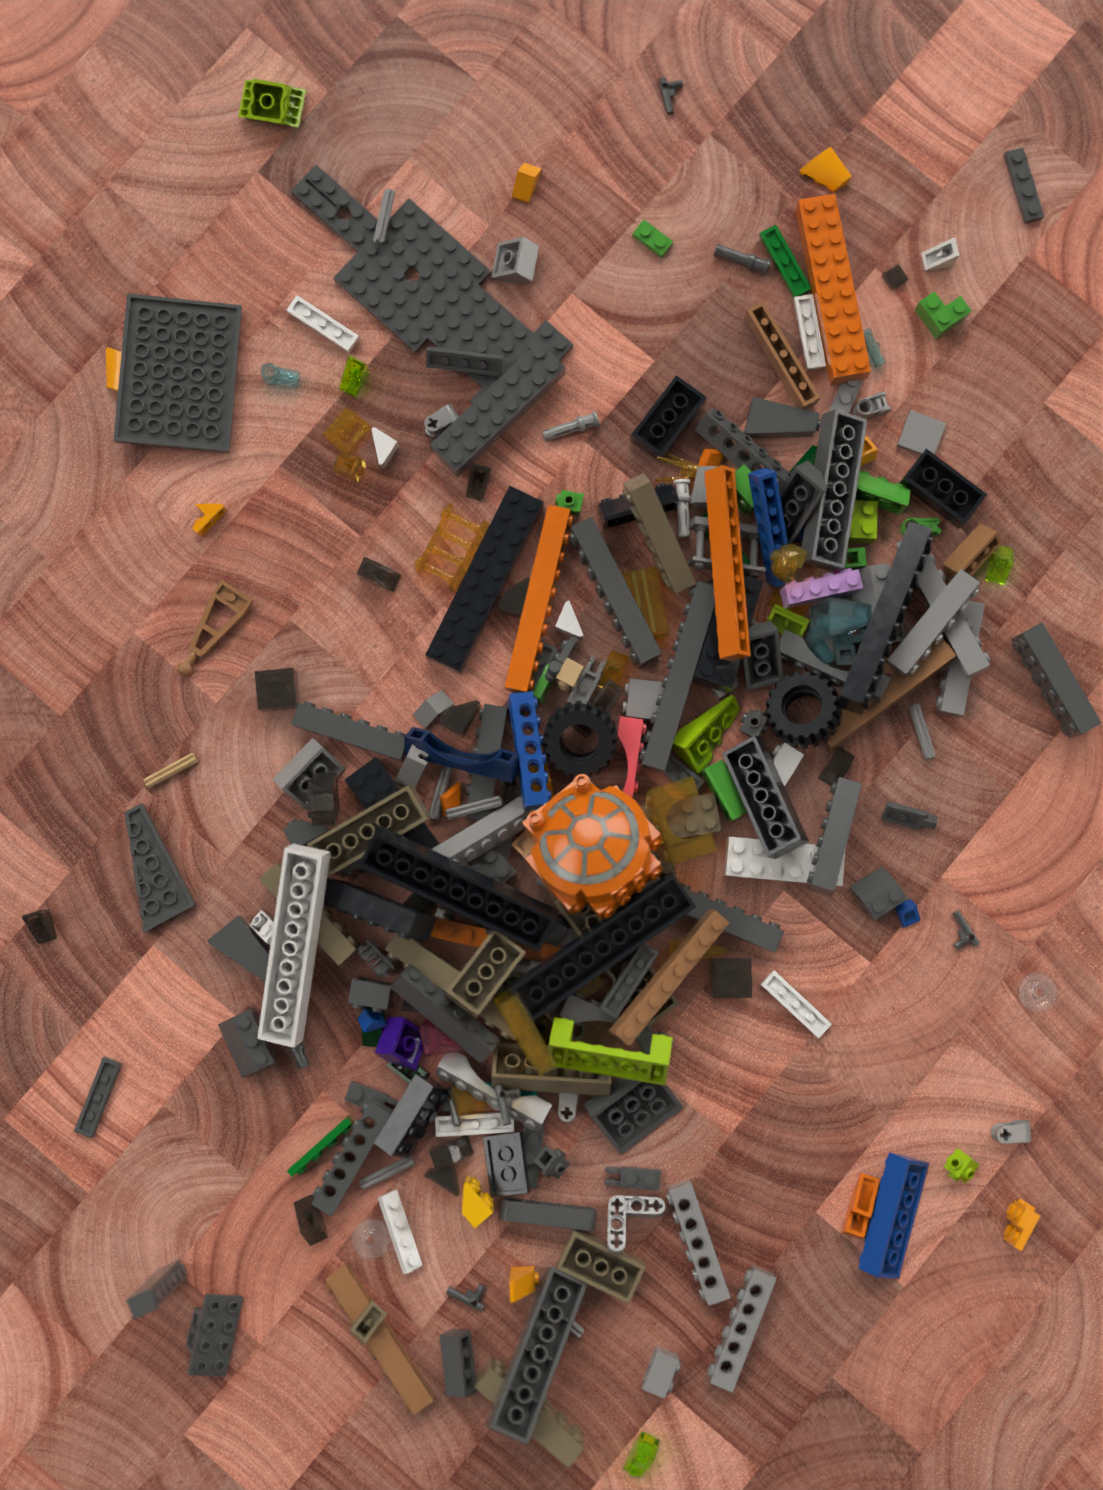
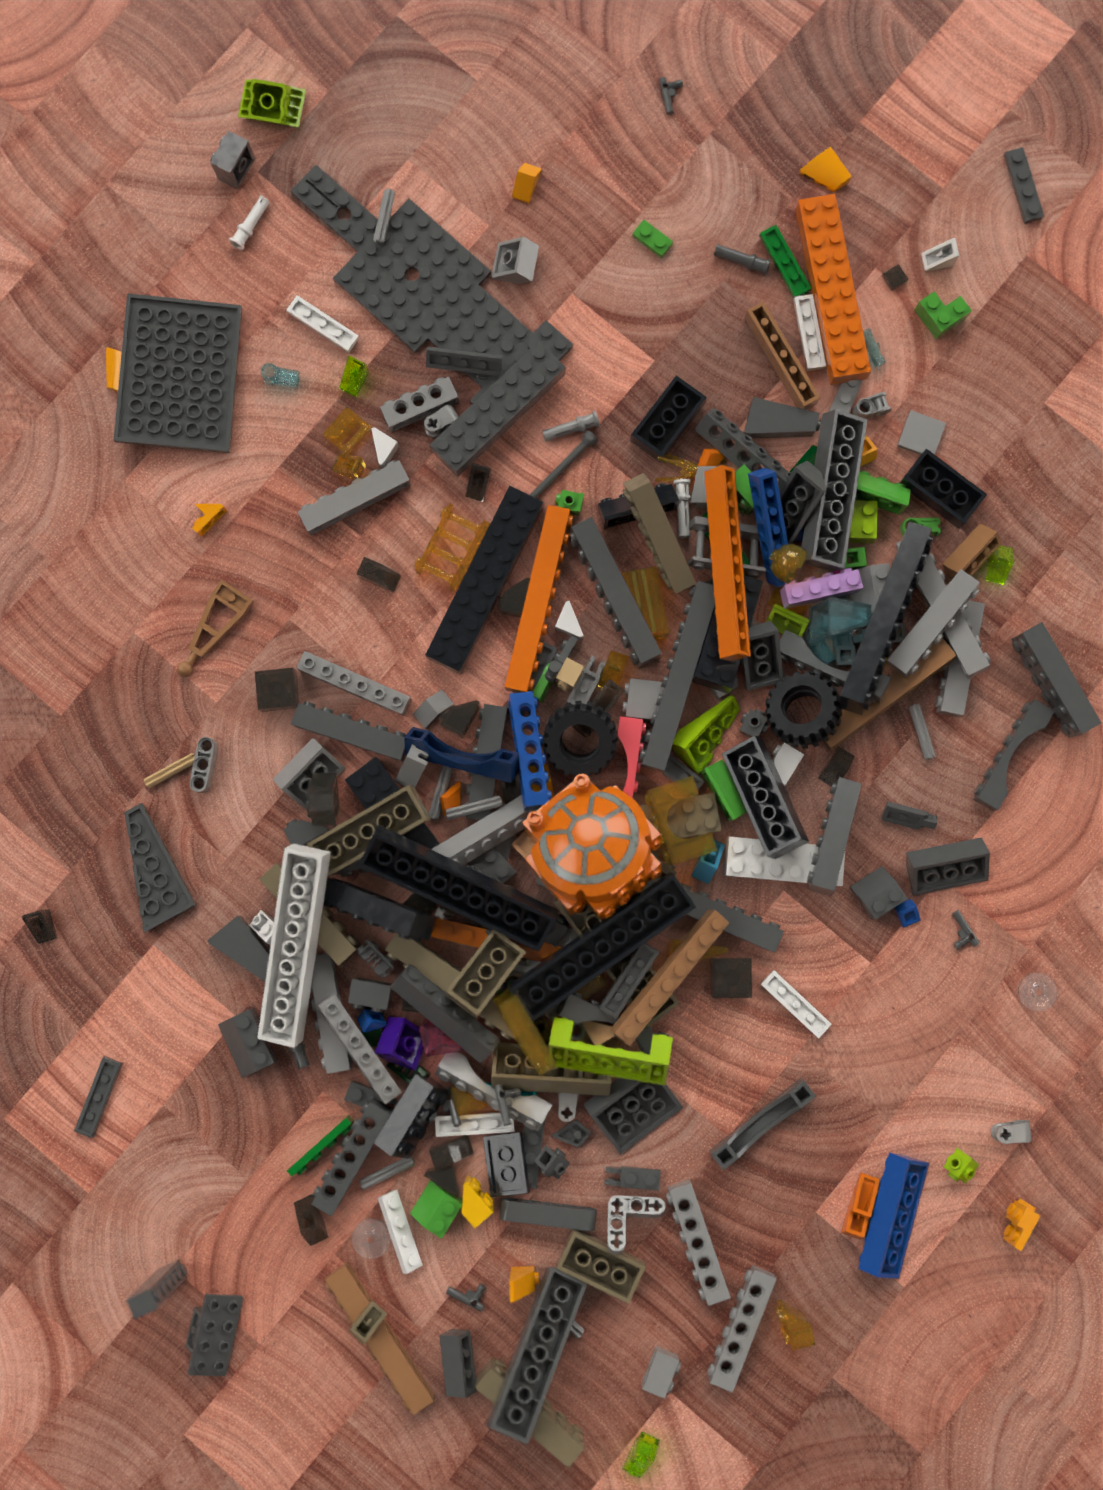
none -> light grey beam [190,737,218,793]
none -> flat silver brick [210,131,255,189]
none -> white pin [229,196,270,251]
none -> light grey brick [297,651,412,716]
none -> light grey brick [298,460,411,536]
none -> light grey brick [310,953,353,1074]
none -> light grey brick [316,994,402,1104]
none -> light grey brick [380,377,459,432]
none -> bright green slope [410,1179,463,1239]
none -> dark grey piece [530,430,598,498]
none -> dark grey piece [552,1119,591,1148]
none -> light nougat slope [582,1021,615,1045]
none -> dark azure slope [691,837,725,884]
none -> dark grey arch [709,1078,816,1170]
none -> clear yellow slope [775,1299,816,1351]
none -> dark grey slope [906,837,990,895]
none -> dark grey arch [973,699,1055,811]

